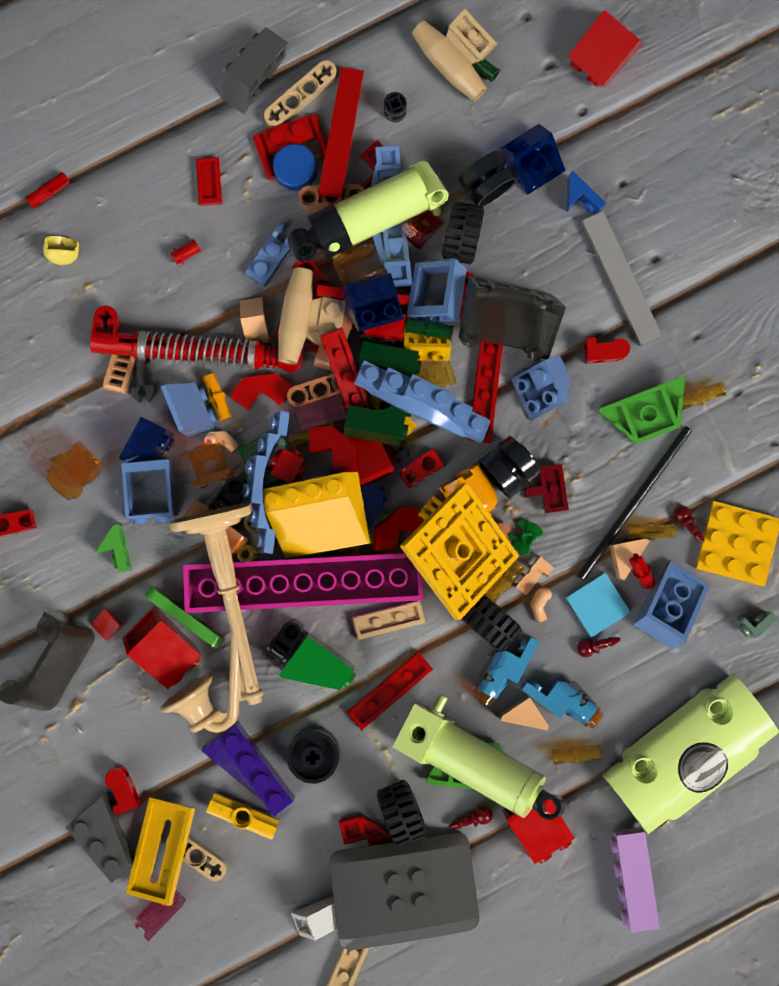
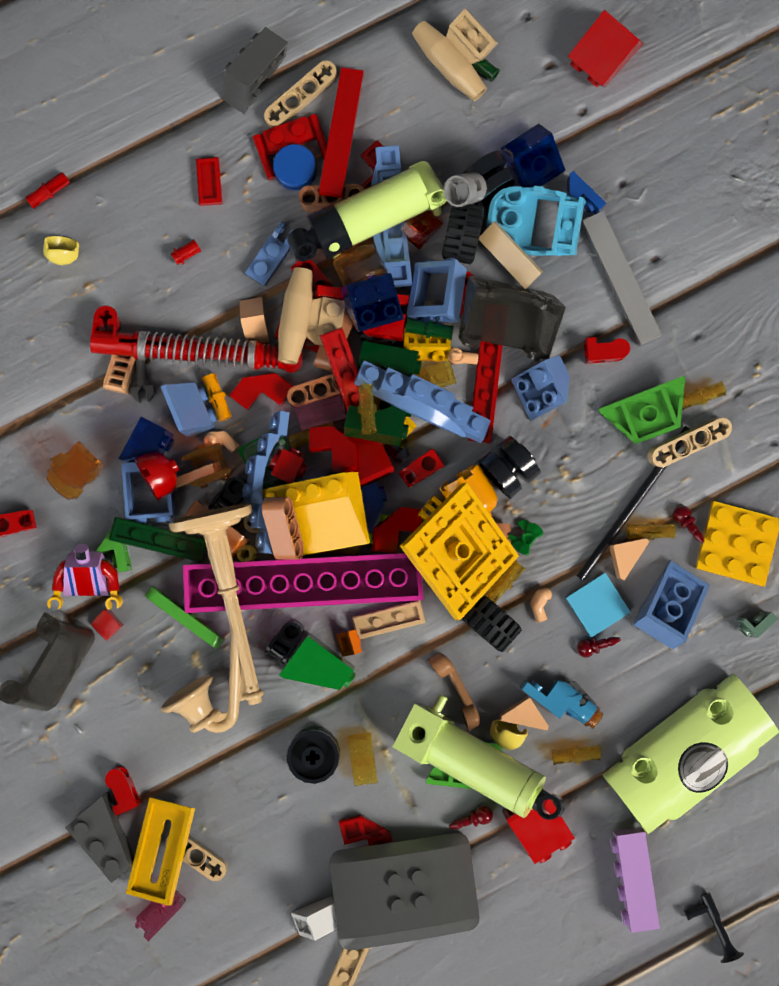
red slope [122,605,201,690] -> none
dark purple wedge [201,722,295,816] -> none
yellow piece [206,792,280,840] -> none
red tile [346,651,433,731] -> none
black tyre [377,780,427,848] -> none
black wheel [384,92,407,123] -> none
dark azure plate [474,636,539,707] -> none
light nougat piece [515,556,554,596] -> none
dark red plate [523,464,569,514] -> none
red axle [629,553,656,590] -> none
none -> torso [47,544,123,610]
none -> dark green tile [109,517,206,563]
none -> red cylinder [134,452,179,501]
none -> medium nougat tile [175,462,222,488]
none -> nougat beam [262,497,304,560]
none -> orange plate [336,629,362,657]
none -> clear yellow slope [348,732,378,786]
none -> clear yellow pin [358,384,377,434]
none -> medium nougat piece [427,653,480,731]
none -> light grey wheel [444,172,487,207]
none -> light nougat arm [448,348,478,365]
none -> tan tile [479,221,543,289]
none -> medium azure slope [486,186,586,256]
none -> light yellow hair [489,719,528,750]
none -> tan beam [647,417,732,467]
none -> black piece [684,892,744,963]

